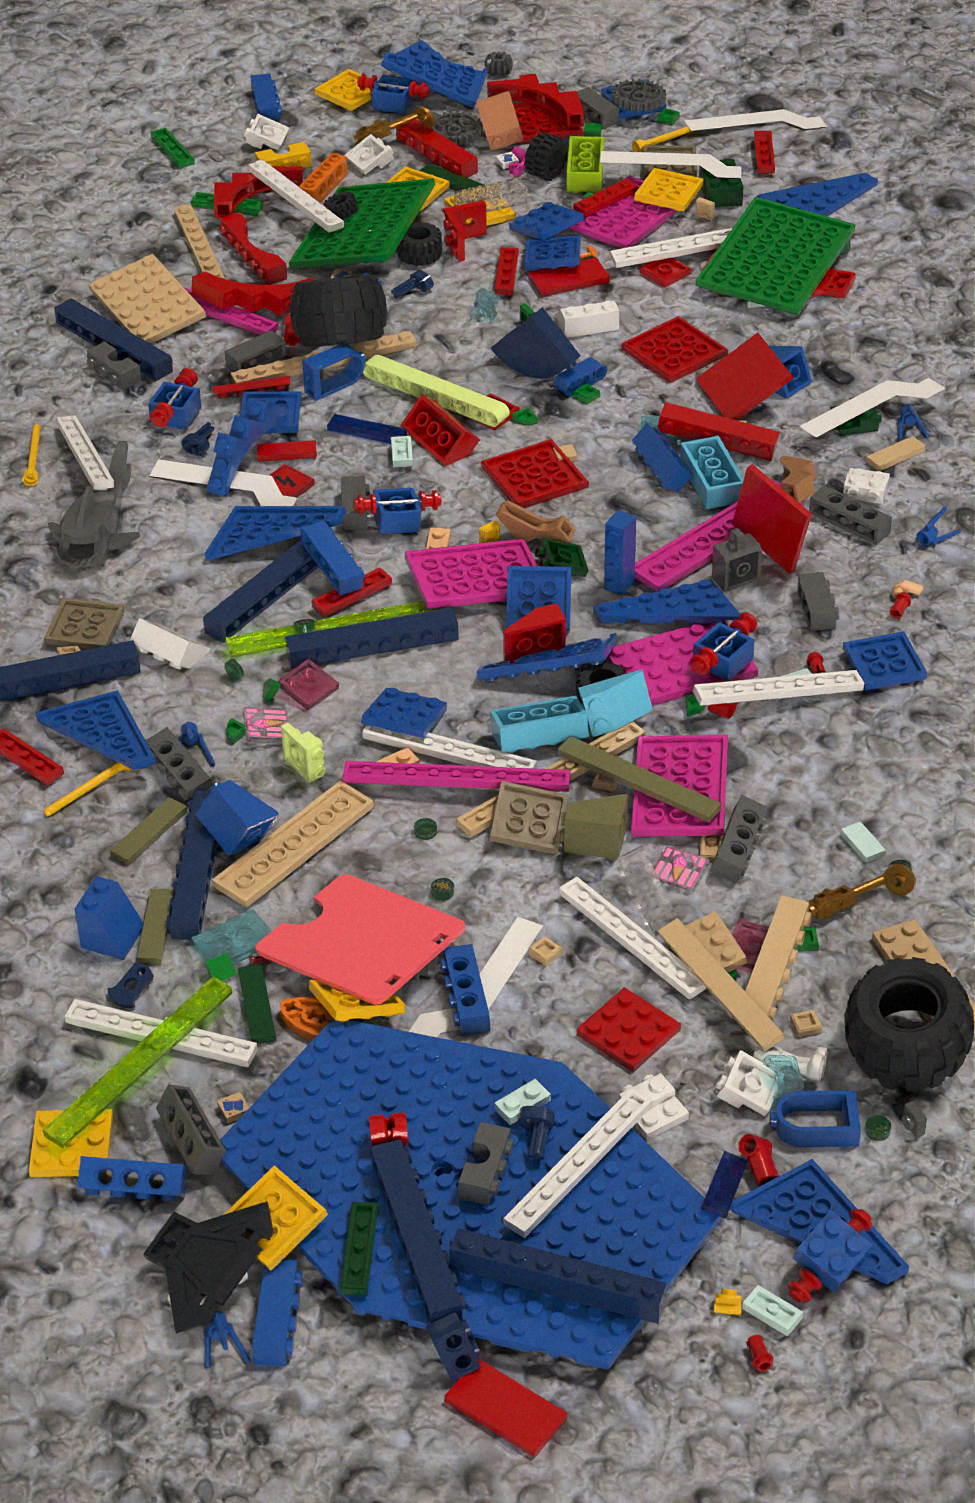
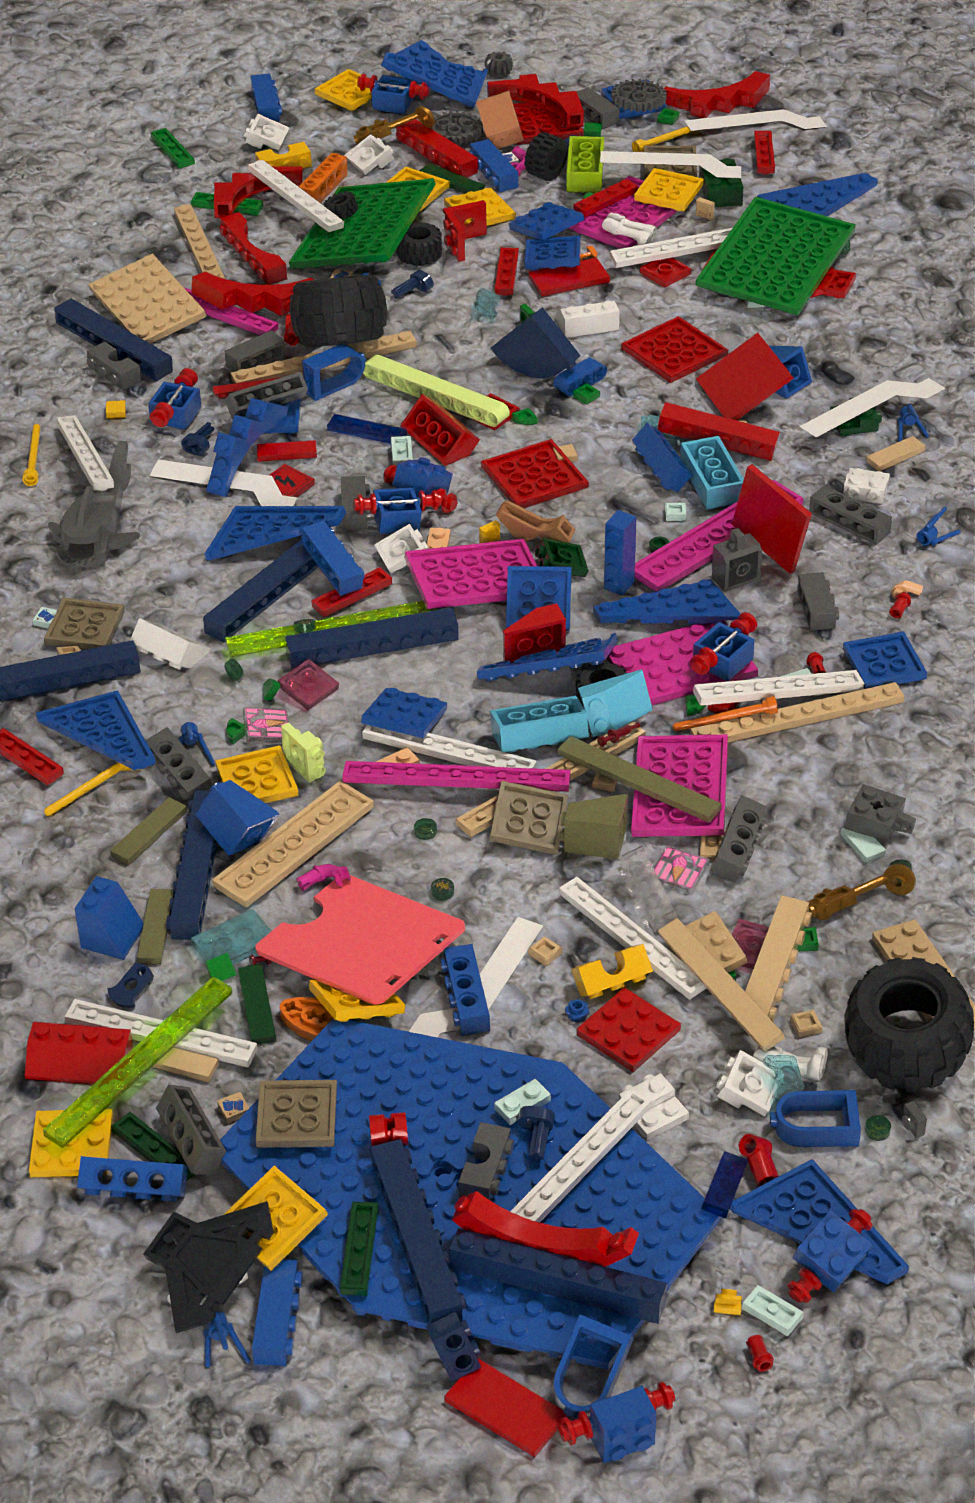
clear brick [454,178,528,212] -> none
medium nougat arch [779,456,817,503] -> none
none -> red slope [25,1022,134,1087]
none -> light aqua tile [33,607,57,628]
none -> yellow tile [106,400,126,418]
none -> dark green tile [111,1112,195,1182]
none -> tan tile [140,1041,219,1083]
none -> yellow plate [215,745,299,803]
none -> dark grey brick [225,372,308,420]
none -> dark tan plate [256,1080,337,1148]
none -> dark pink piece [296,864,351,891]
none -> white plate [374,524,429,574]
none -> blue brick [383,457,458,513]
none -> red arch [452,1191,639,1267]
none -> blue brick [469,139,518,193]
none -> blue window [554,1314,634,1419]
none -> blue brick [558,1382,676,1463]
none -> blue plate [565,999,589,1022]
none -> yellow arch [571,944,653,999]
none -> dark red piece [597,722,641,747]
none -> white piece [602,213,657,246]
none -> dark green tile [649,536,669,553]
none -> red arch [664,71,770,118]
none -> light aqua tile [665,503,686,521]
none -> orange piece [672,696,778,732]
none -> tan plate [690,682,905,743]
none -> dark grey hinge [845,784,916,845]

